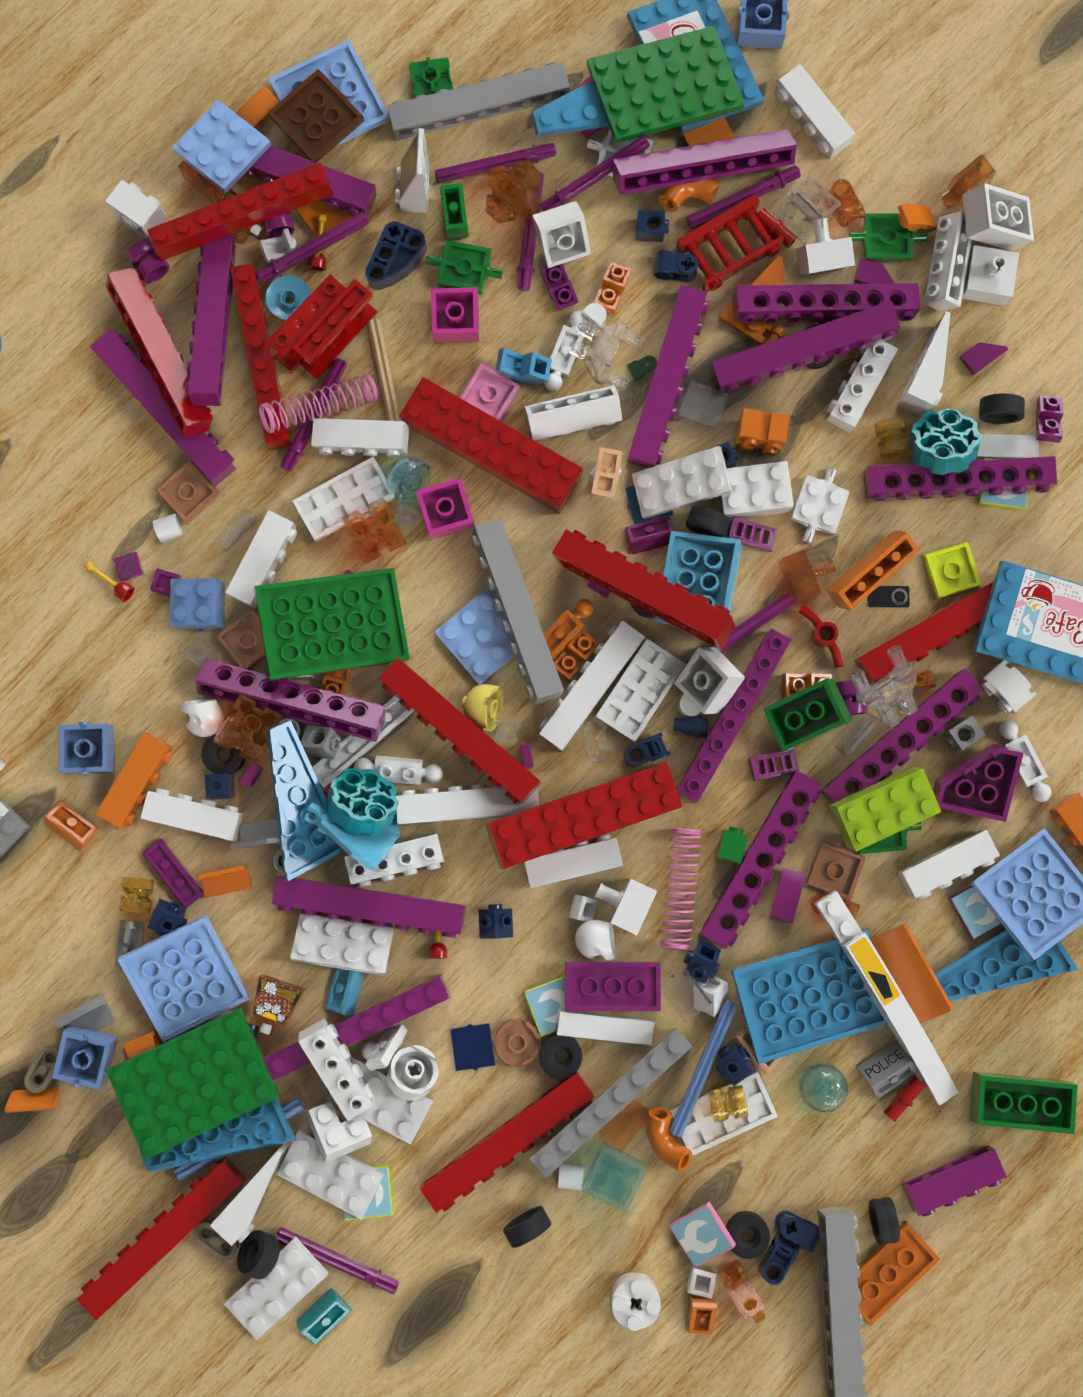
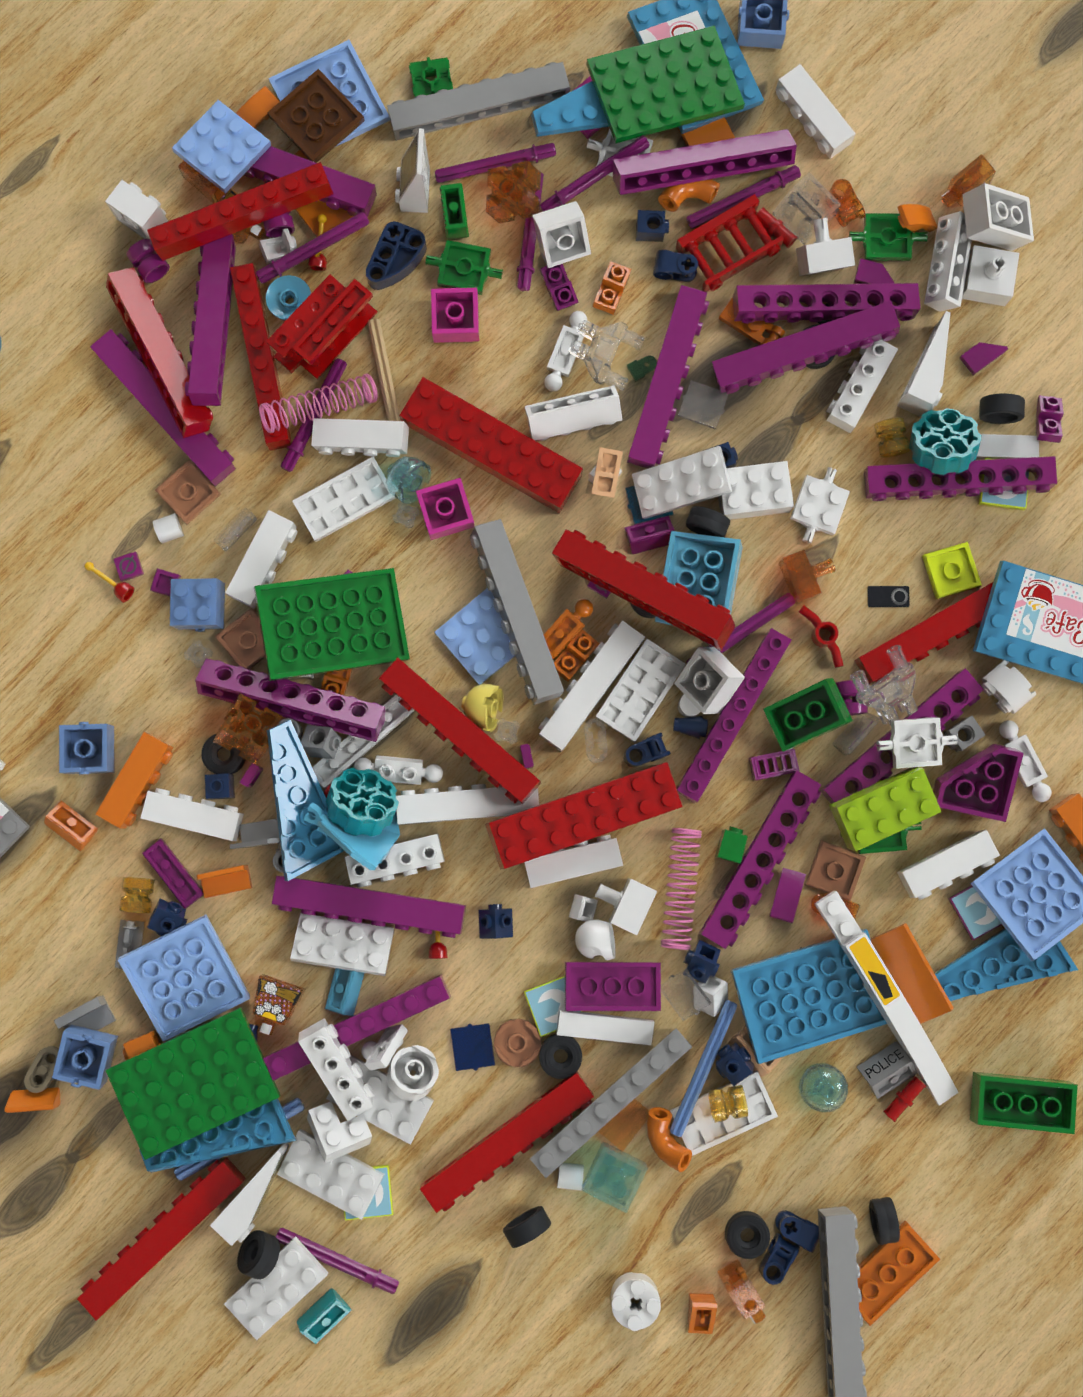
white helmet [180,698,224,737] -> none
dark tan plate [193,1220,239,1261] -> none
clear orange brick [341,498,407,564] -> none
bright pink tile [460,363,521,421] -> none
dark azure brick [495,348,552,384] -> none
white brick [582,303,606,333] -> none
tile [669,1202,736,1268] -> none
white brick [687,1267,717,1299] -> none
magenta slope [728,516,777,552] -> none
orange brick [734,408,790,456] -> none
orange slope [752,255,784,285] -> none
orange slope [782,673,832,698] -> none
orange brick [826,531,919,610] -> none
clear orange hinge [878,669,936,698] -> none
magenta brick [902,1145,1007,1216] -> none
none -> white plate [876,717,958,769]

